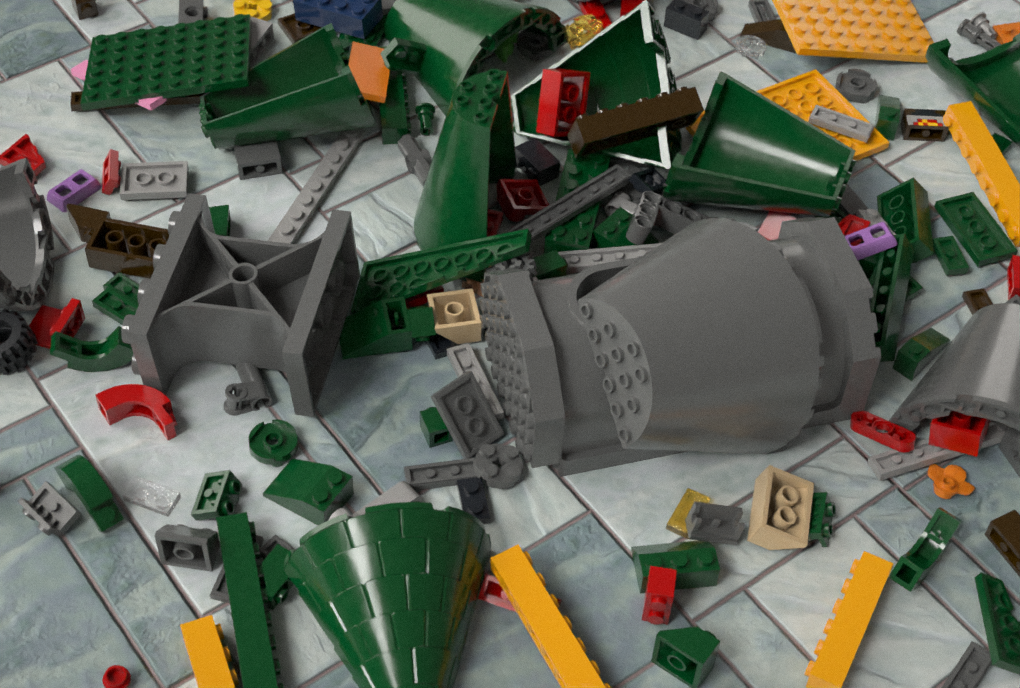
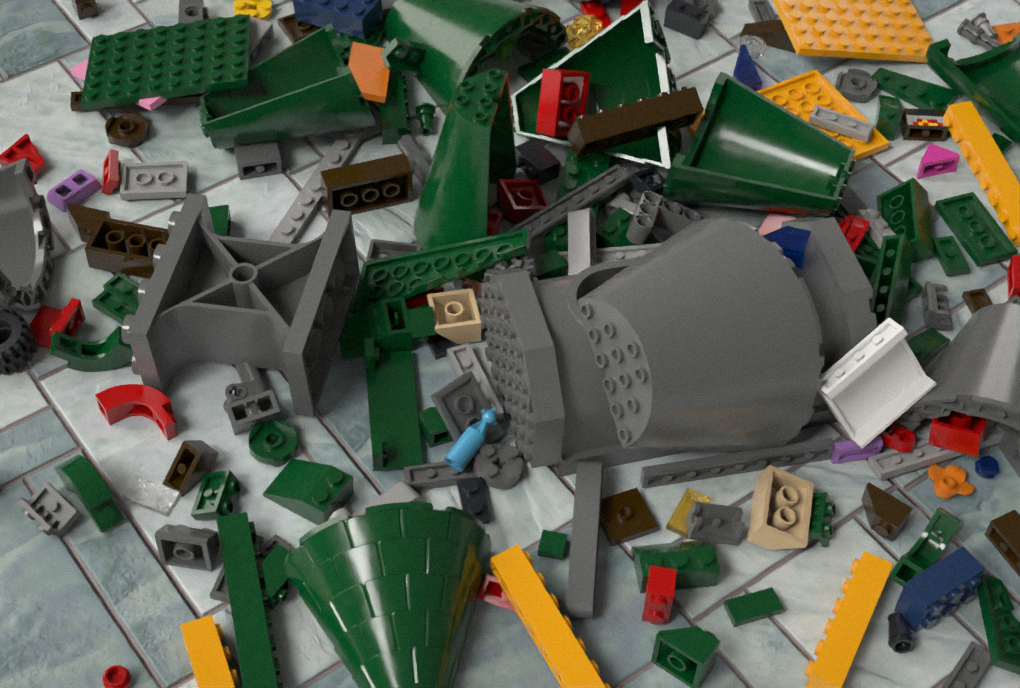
medium lavender piece [845,222,898,260] -> none
none -> dark brown plate [105,111,149,148]
none -> dark brown slope [162,440,219,497]
none -> dark grey brick [225,389,281,435]
none -> dark brown brick [320,153,413,218]
none -> dark green bracket [364,338,423,471]
none -> dark grey piece [366,239,421,261]
none -> dark azure wheel [444,407,498,472]
none -> dark green tile [517,46,571,82]
none -> dark green tile [537,530,568,560]
none -> dark grey beam [566,461,603,619]
none -> light grey beam [568,208,597,275]
none -> dark brown plate [600,487,658,547]
none -> dark grey tile [640,438,835,488]
none -> dark green tile [723,587,783,627]
none -> clear blue slope [733,44,762,91]
none -> clear blue slope [763,226,811,269]
none -> white panel [818,318,937,449]
none -> medium lavender tile [830,436,883,464]
none -> dark brown slope [861,482,913,542]
none -> dark green wing [870,68,959,111]
none -> black cone [887,612,915,653]
none -> dark blue brick [894,546,985,633]
none -> dark pink slope [916,143,960,179]
none -> dark grey hinge [921,281,951,330]
none -> clear blue plate [975,456,999,479]

